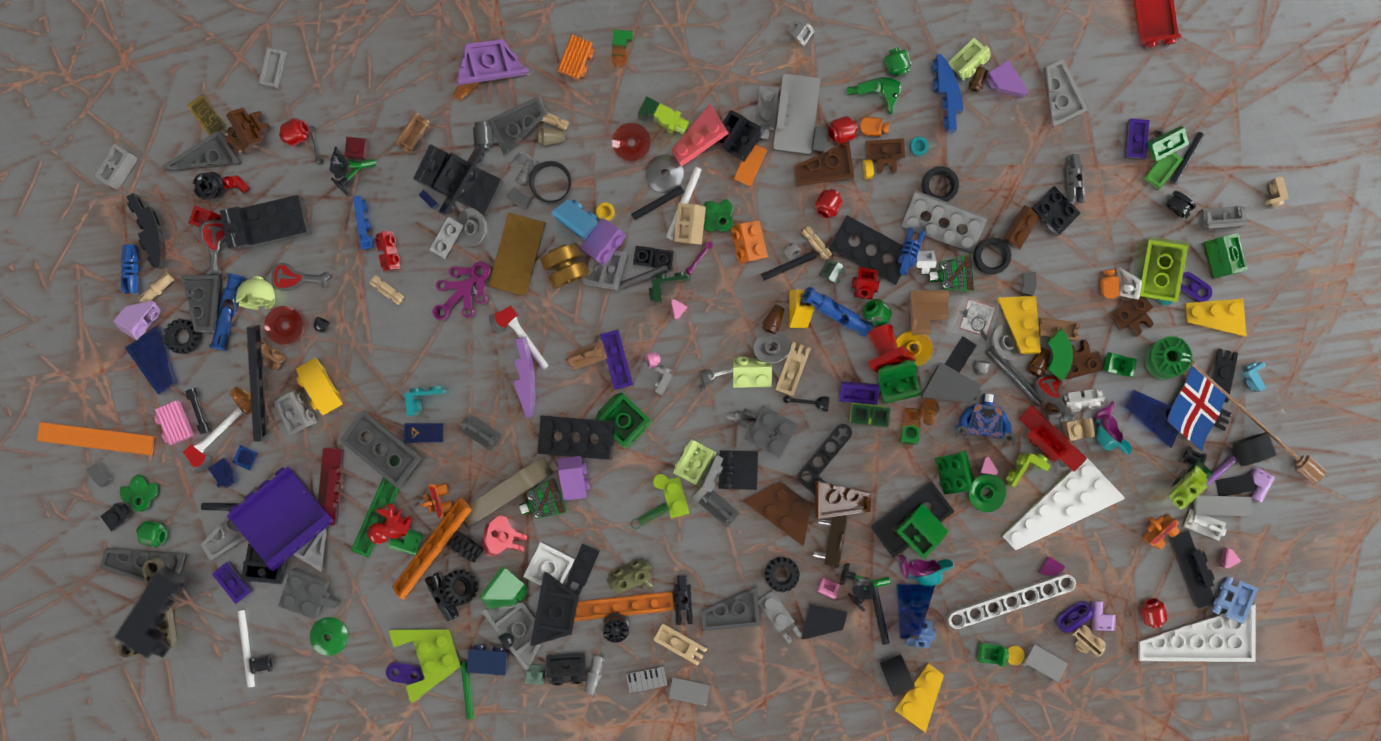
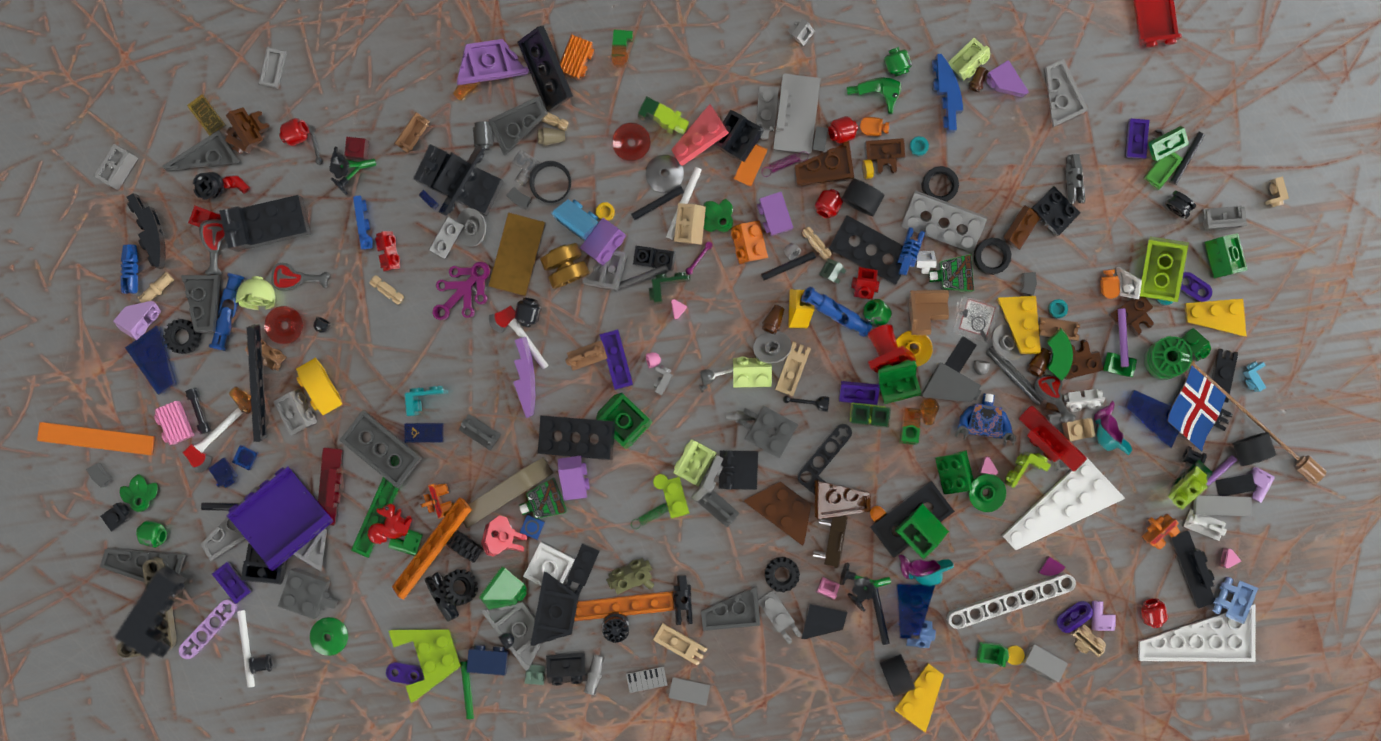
none -> lavender beam [179,599,238,659]
none -> black head [515,297,541,327]
none -> black plate [517,25,573,112]
none -> blue tile [520,514,545,540]
none -> medium lavender brick [757,191,793,237]
none -> magenta piece [762,151,809,177]
none -> black piece [842,178,885,216]
none -> orange hinge [870,506,887,522]
none -> teal tile [1048,299,1068,319]
none -> medium lavender bar [1118,308,1129,367]
none -> green bracket [1181,328,1211,362]

